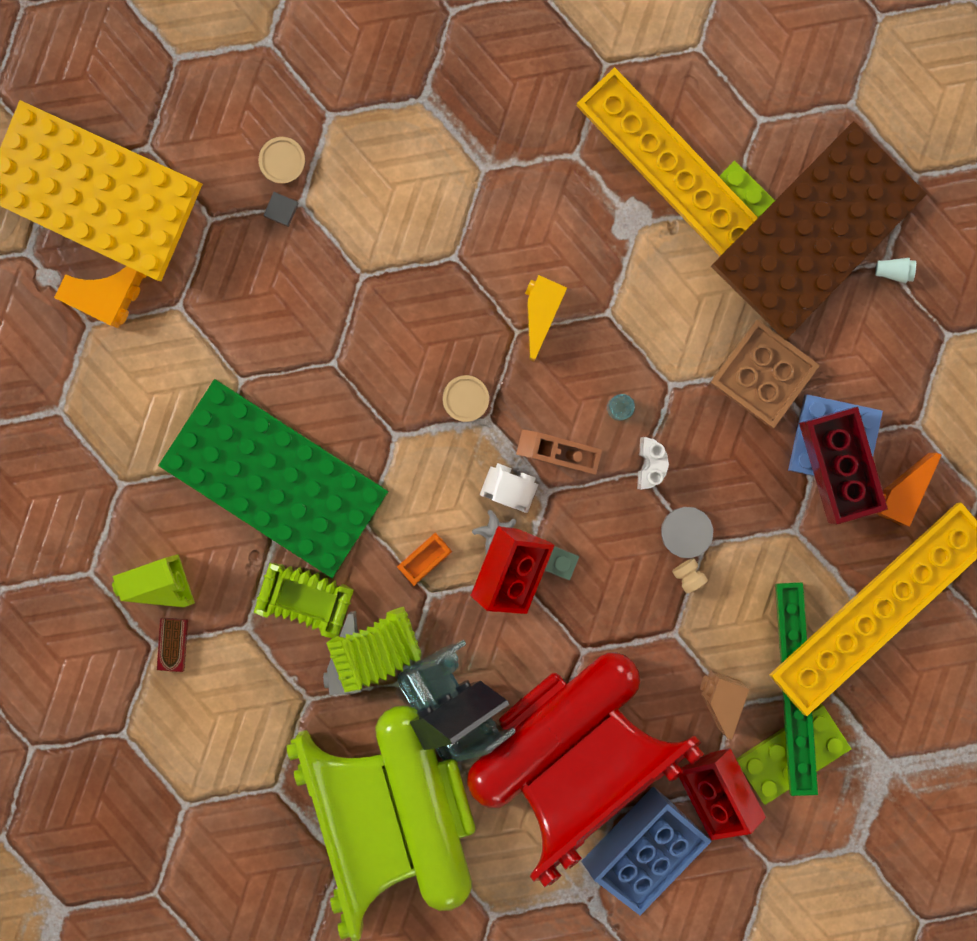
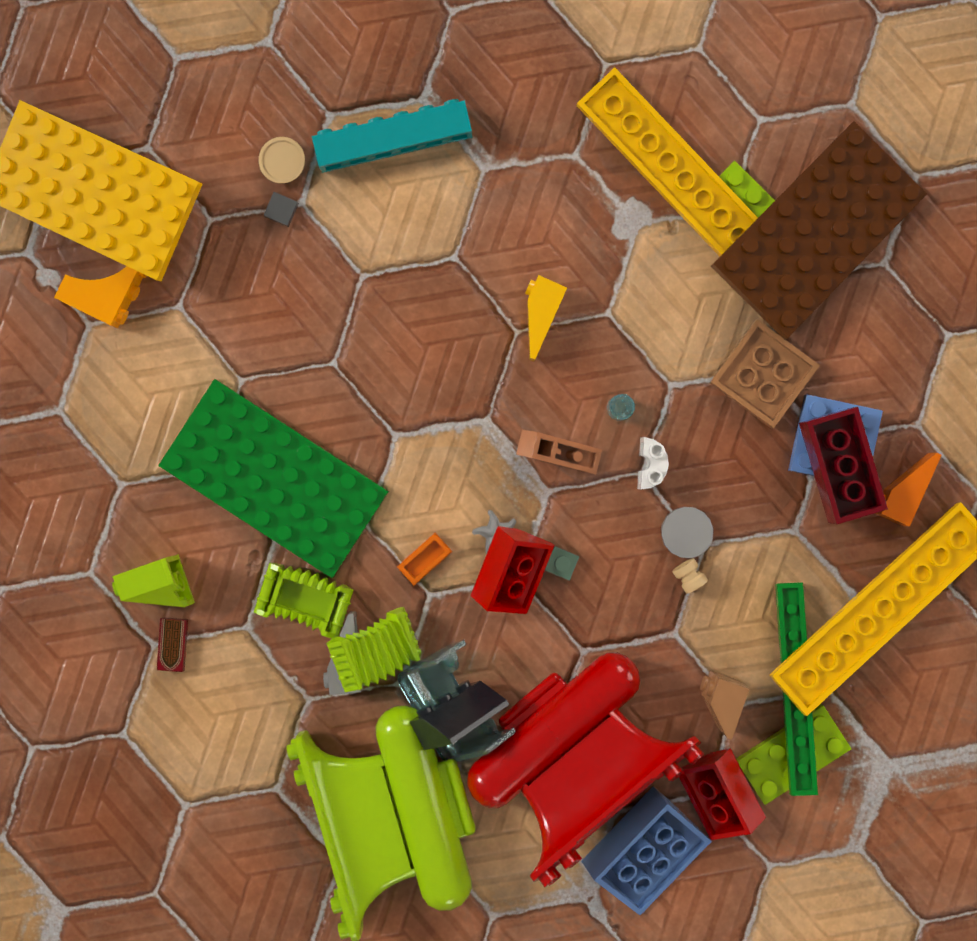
tan piece [443,375,489,422] -> none
white cylinder [480,463,539,513] -> none
light aqua cone [875,258,916,284] -> none
none -> teal brick [312,99,472,173]

